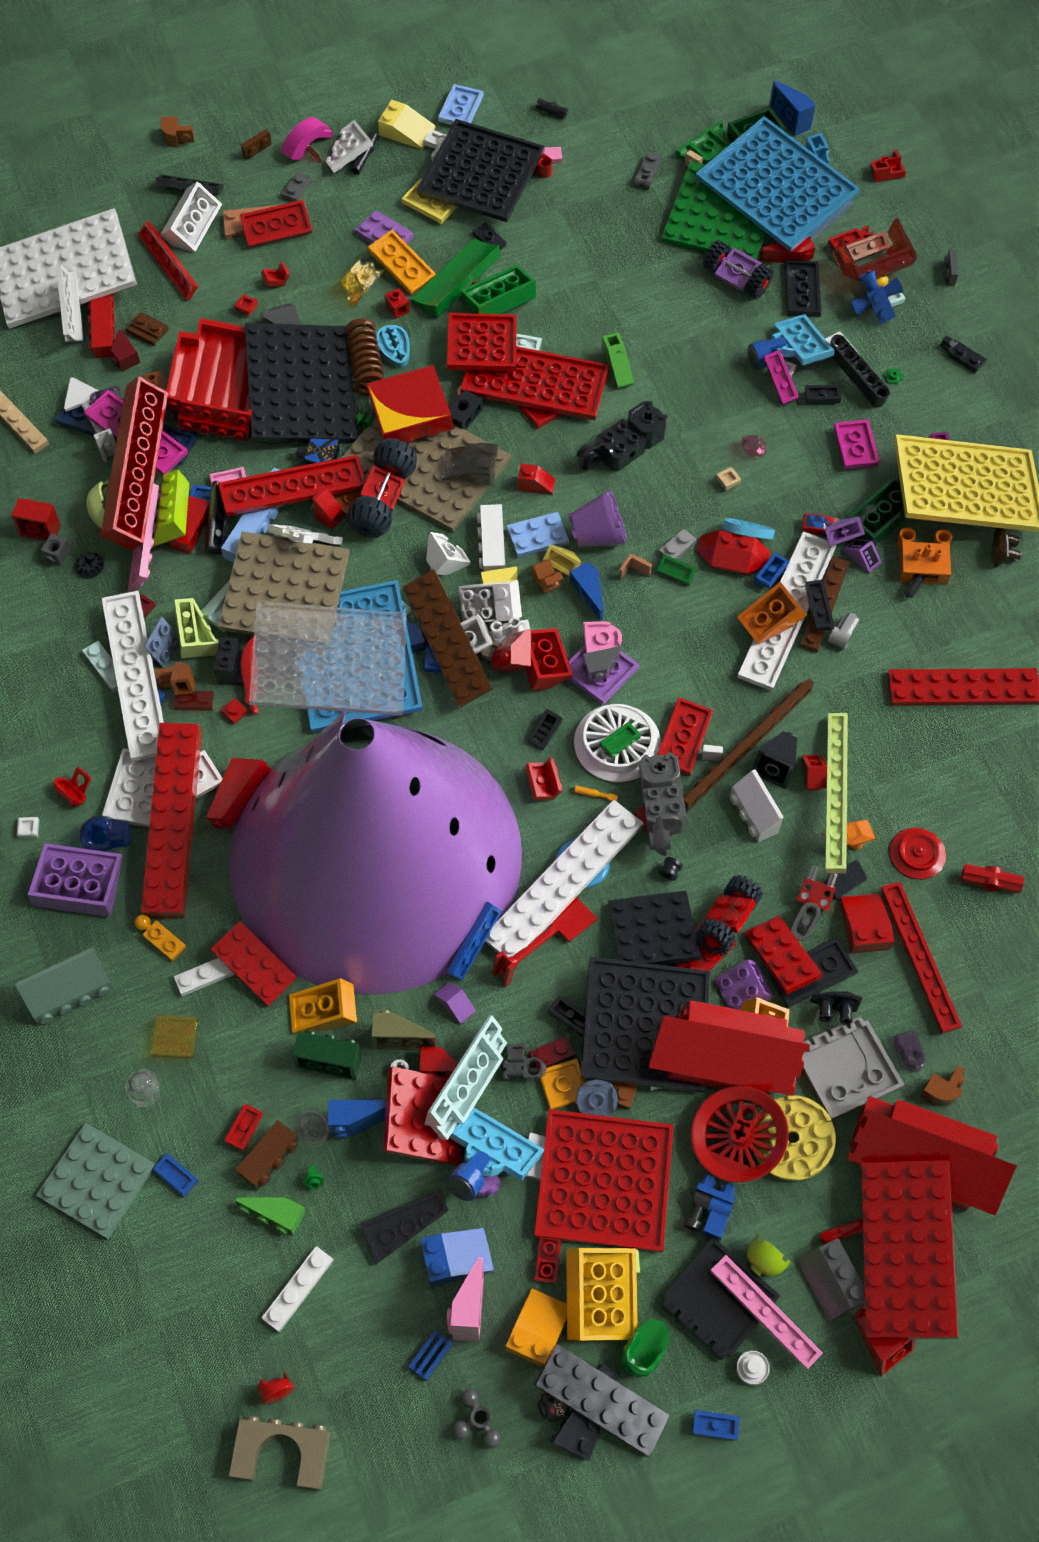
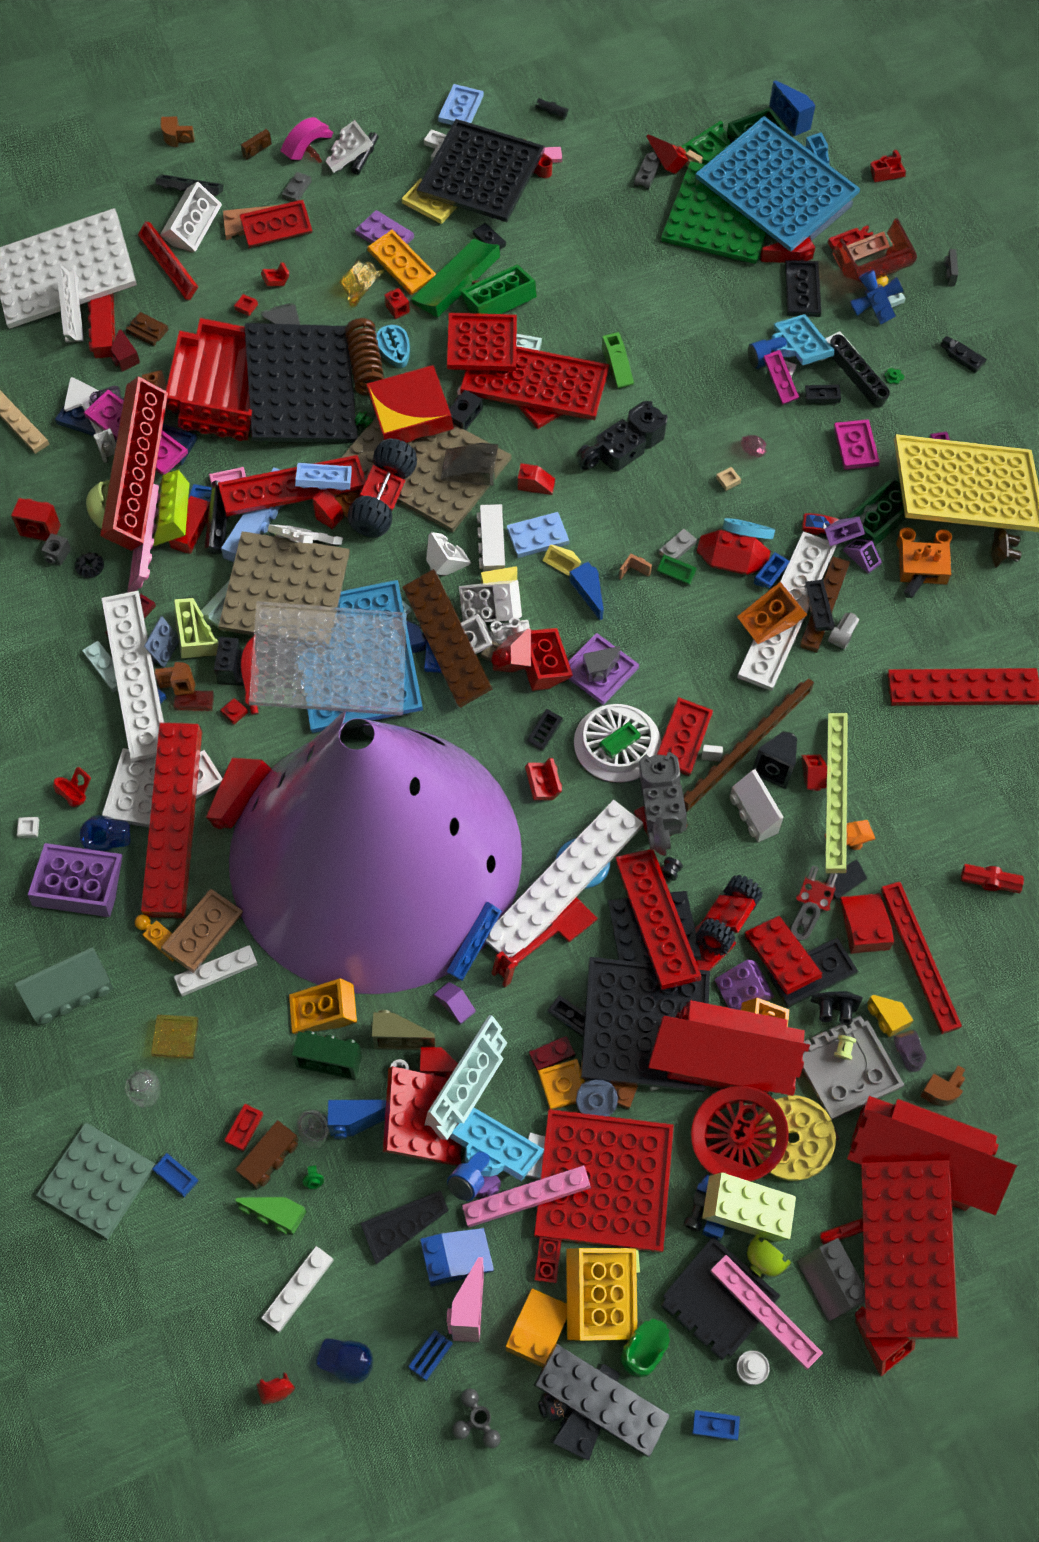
red plate [211,921,297,1007] -> none
dark tan arch [229,1416,331,1491] -> none
torso [296,439,340,465] -> none
light yellow slope [378,100,436,150] -> none
dark grey piece [503,1043,546,1080] -> none
dark orange brick [529,559,563,593] -> none
medium lavender cone [568,491,627,548] -> none
light orange piece [574,785,618,801] -> none
bright pink tile [583,621,622,653] -> none
plate [703,240,774,298] -> none
red piece [890,828,946,880] -> none
none -> medium nougat plate [161,889,243,973]
none -> light blue plate [295,463,352,491]
none -> clear blue piece [316,1338,374,1384]
none -> bright pink plate [462,1166,591,1227]
none -> red plate [615,849,701,990]
none -> red slope [646,134,688,174]
none -> yellowish green brick [702,1173,796,1242]
none -> yellowish green bush [834,1035,856,1060]
none -> yellow slope [867,995,913,1037]

